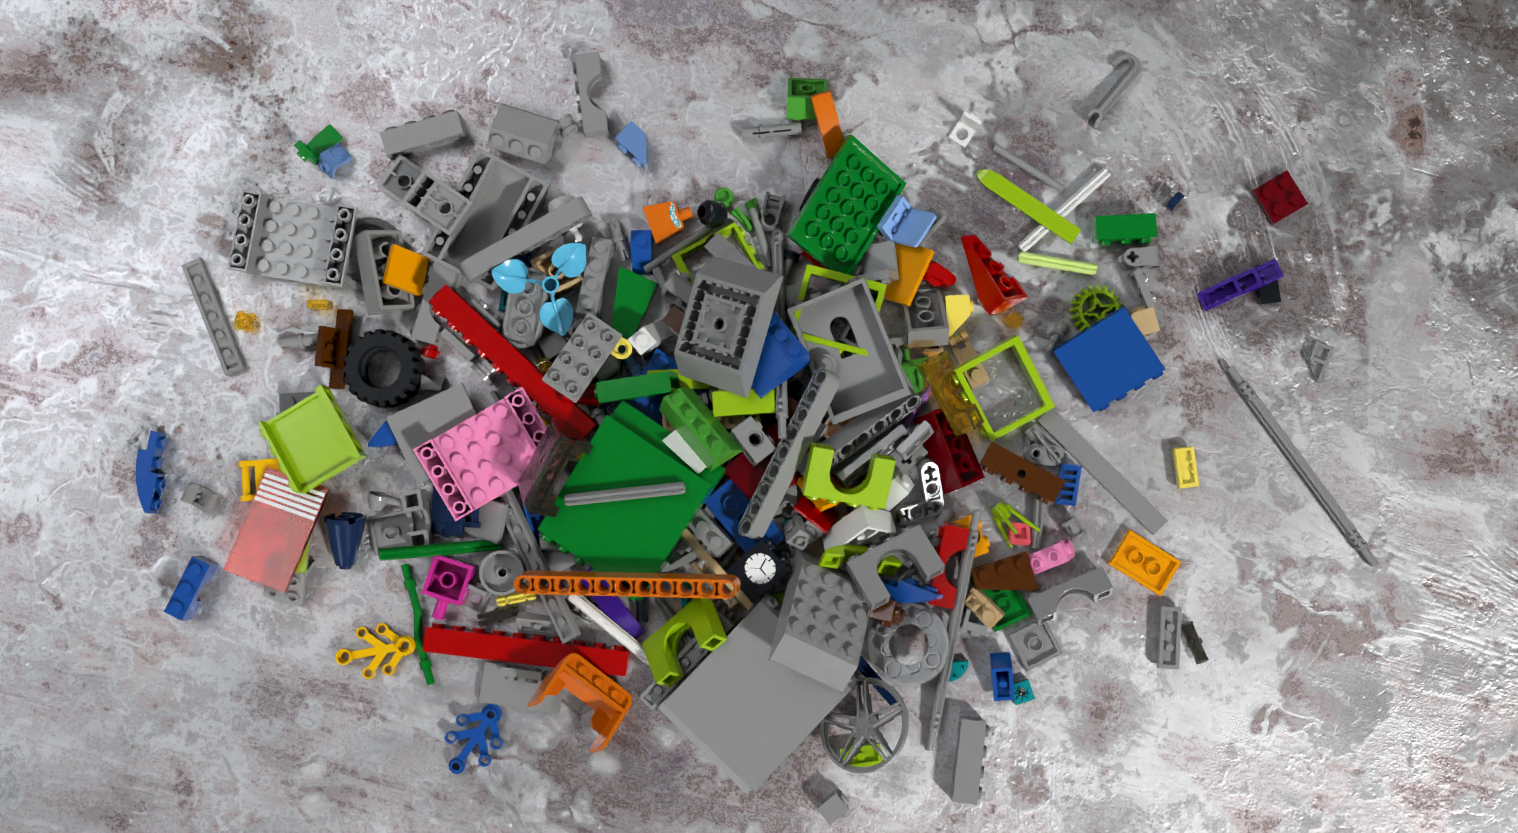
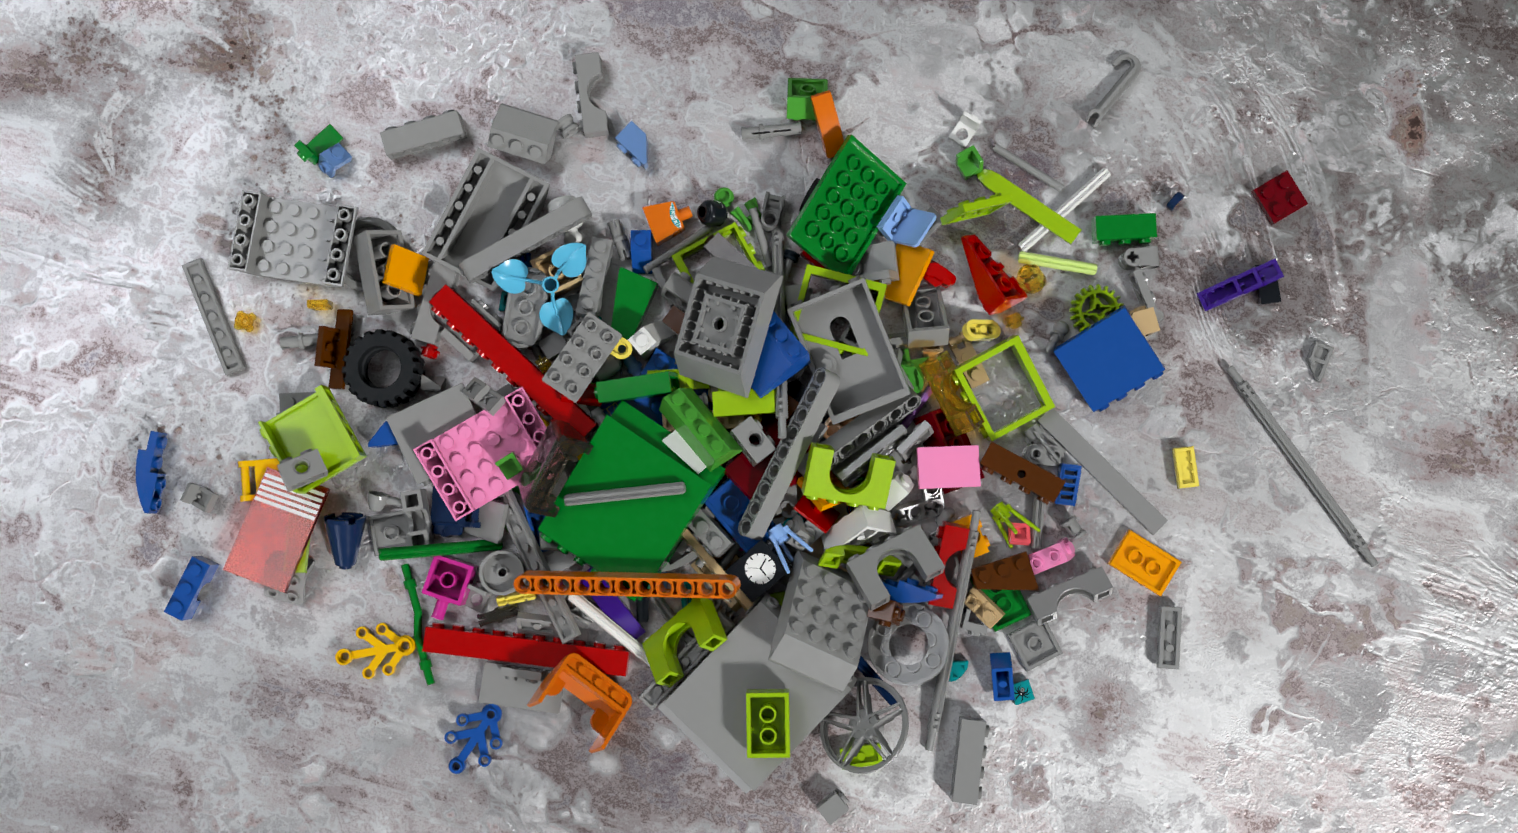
light grey bracket [377,154,475,237] -> none
light grey wheel [471,356,503,386] -> none
light yellow slope [943,295,974,337] -> none
clear smoke pin [1181,621,1209,664] -> none
none -> light grey brick [277,449,328,492]
none -> light grey slope [461,377,506,416]
none -> bright green panel [495,451,525,480]
none -> lime brick [746,689,790,758]
none -> light blue plant [768,523,813,574]
none -> bright pink tile [916,445,981,489]
none -> lime plate [940,193,1012,226]
none -> bright green panel [955,145,984,180]
none -> light yellow plate [962,319,1001,341]
none -> clear yellow head [1016,264,1046,294]

